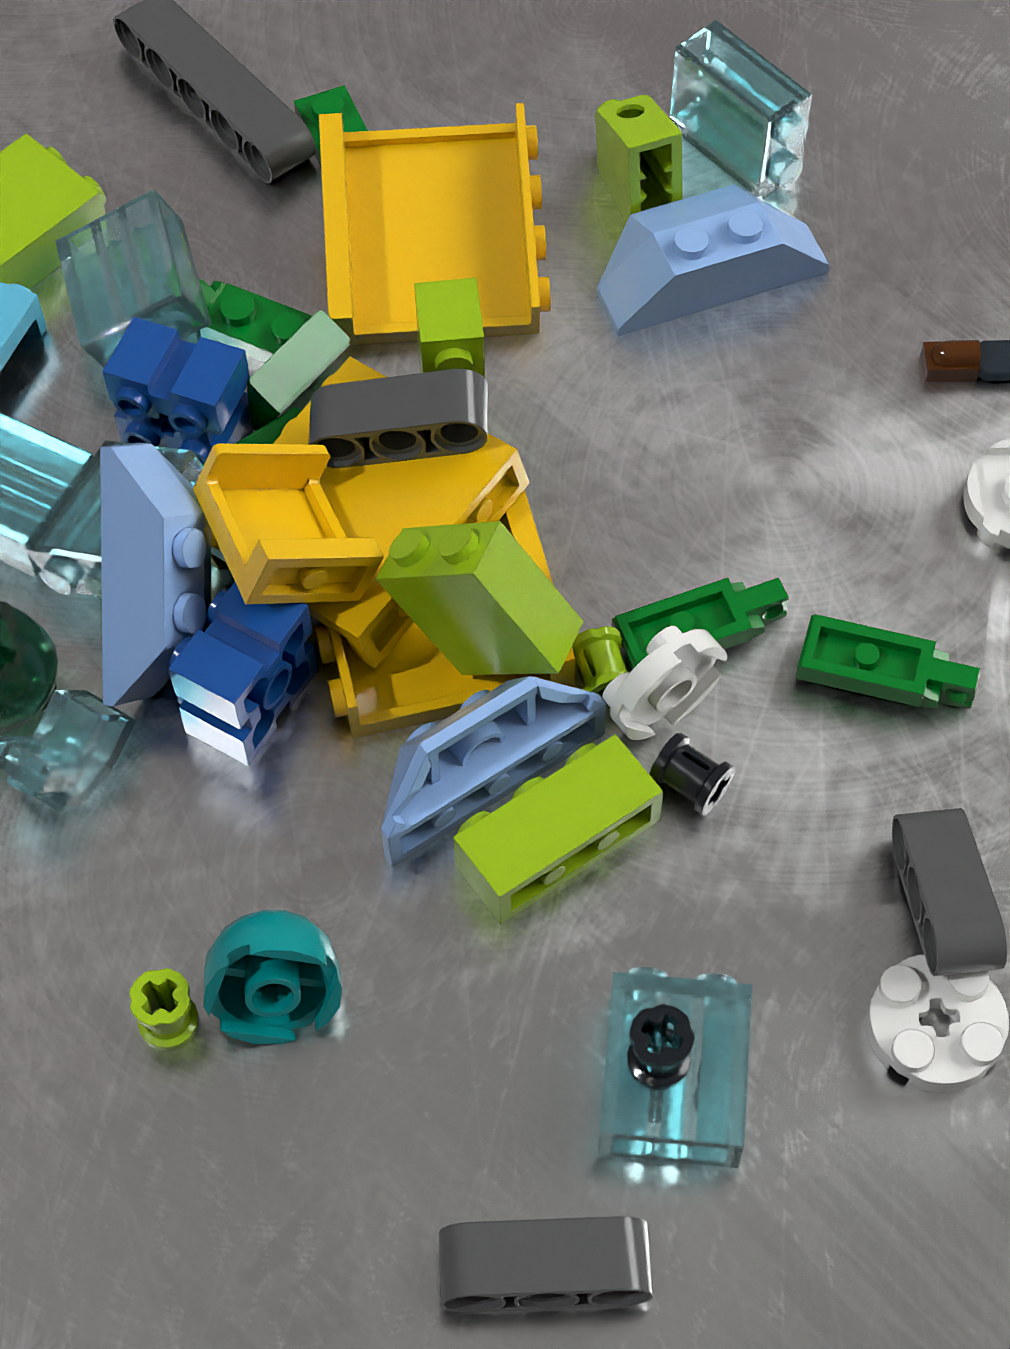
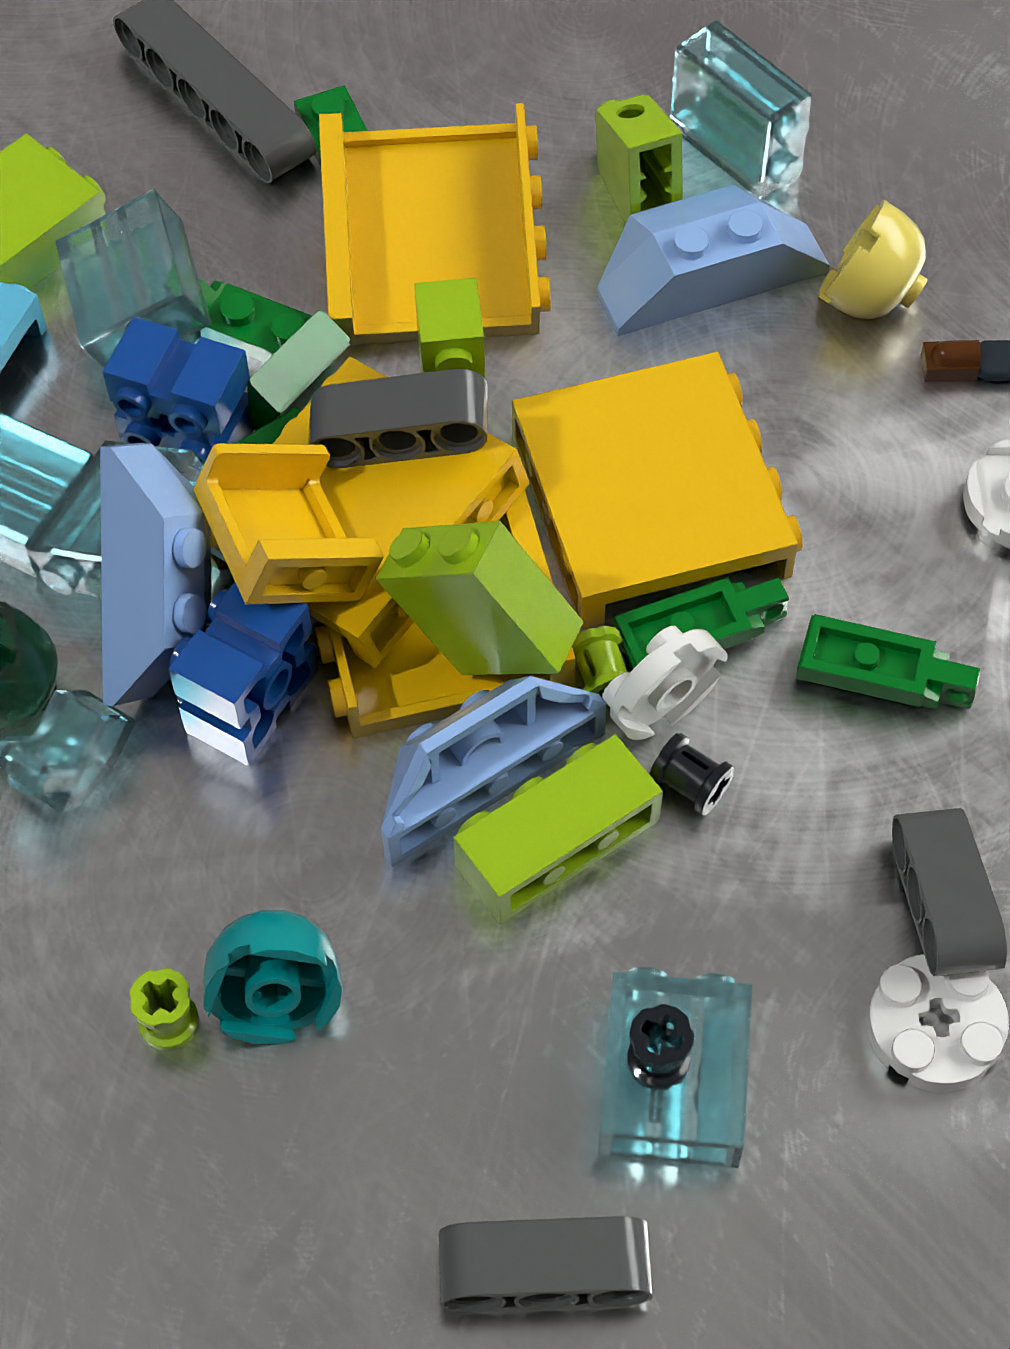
none -> yellow panel [512,351,803,630]
none -> light yellow cylinder [817,200,928,319]

